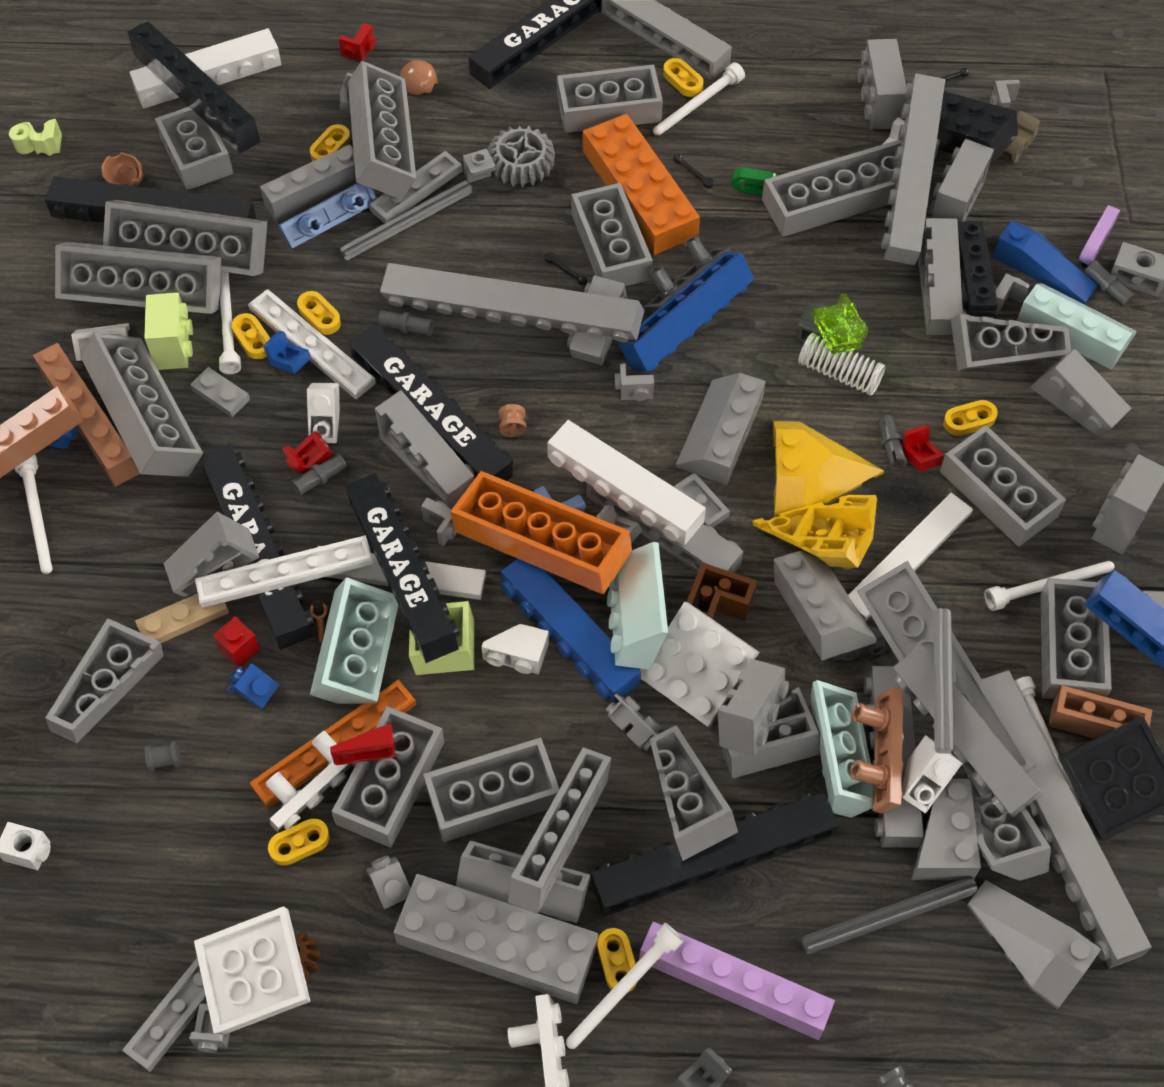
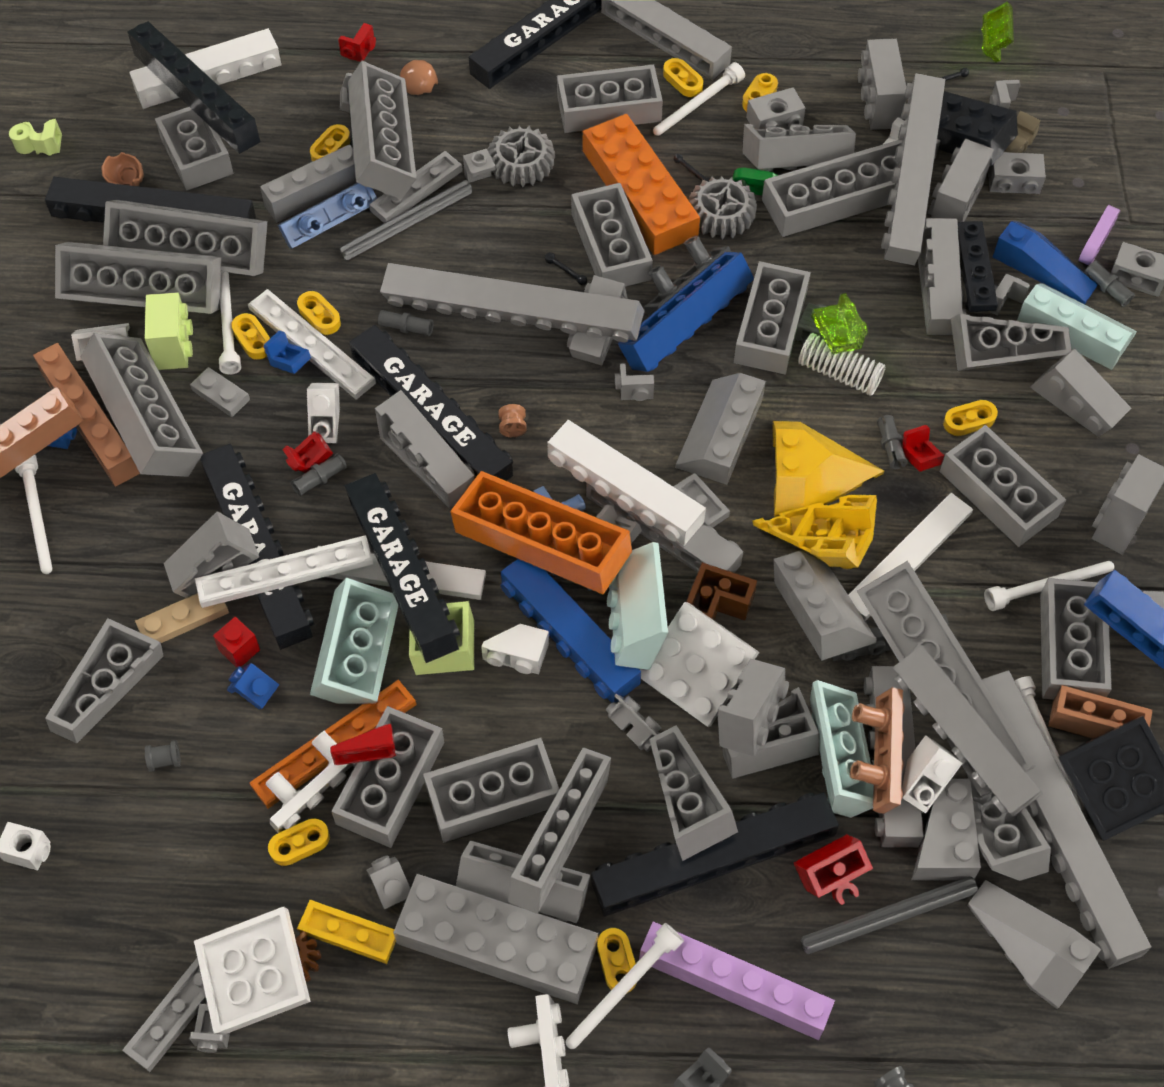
dark orange hand [309,603,327,643] -> none
light grey bracket [421,498,456,546] -> none
light grey axle [933,608,953,754] -> none
none -> yellow plate [297,900,396,964]
none -> light grey gear [689,175,757,240]
none -> light grey brick [734,261,811,375]
none -> yellow plate [742,73,778,112]
none -> light grey wedge [743,124,856,172]
none -> light grey brick [746,87,806,129]
none -> red brick [794,834,873,905]
none -> clear neon green bracket [981,2,1014,63]
none -> light grey brick [988,152,1046,194]

